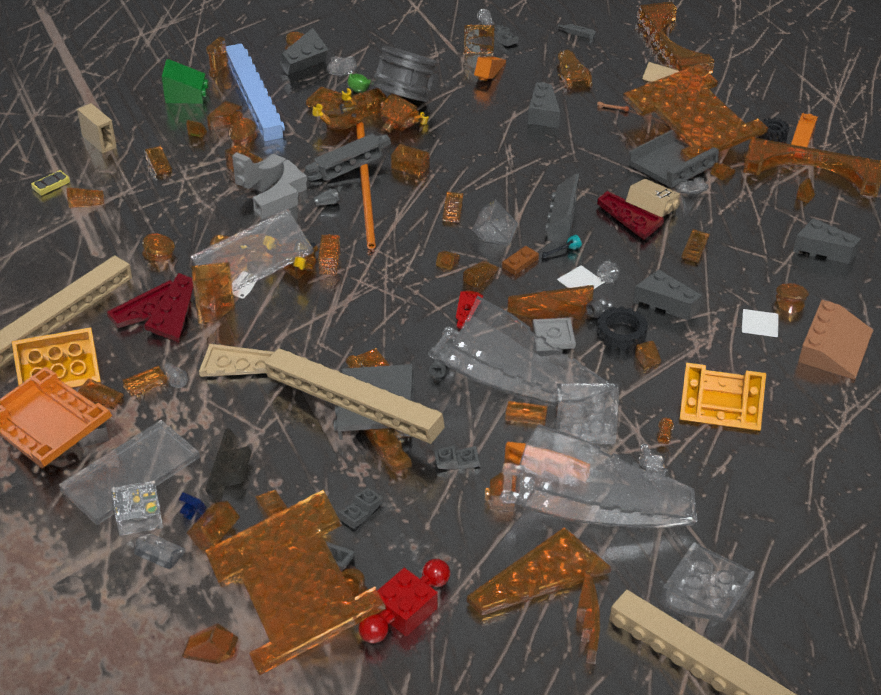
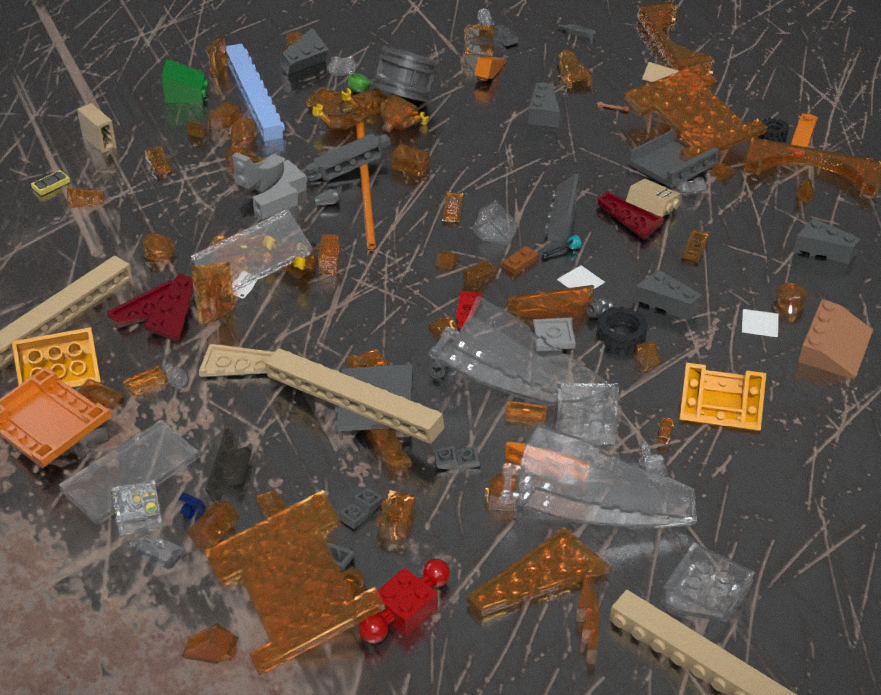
clear gear [597,260,620,284] -> none
none -> clear orange brick [376,490,415,541]
none -> clear orange slope [428,317,456,338]

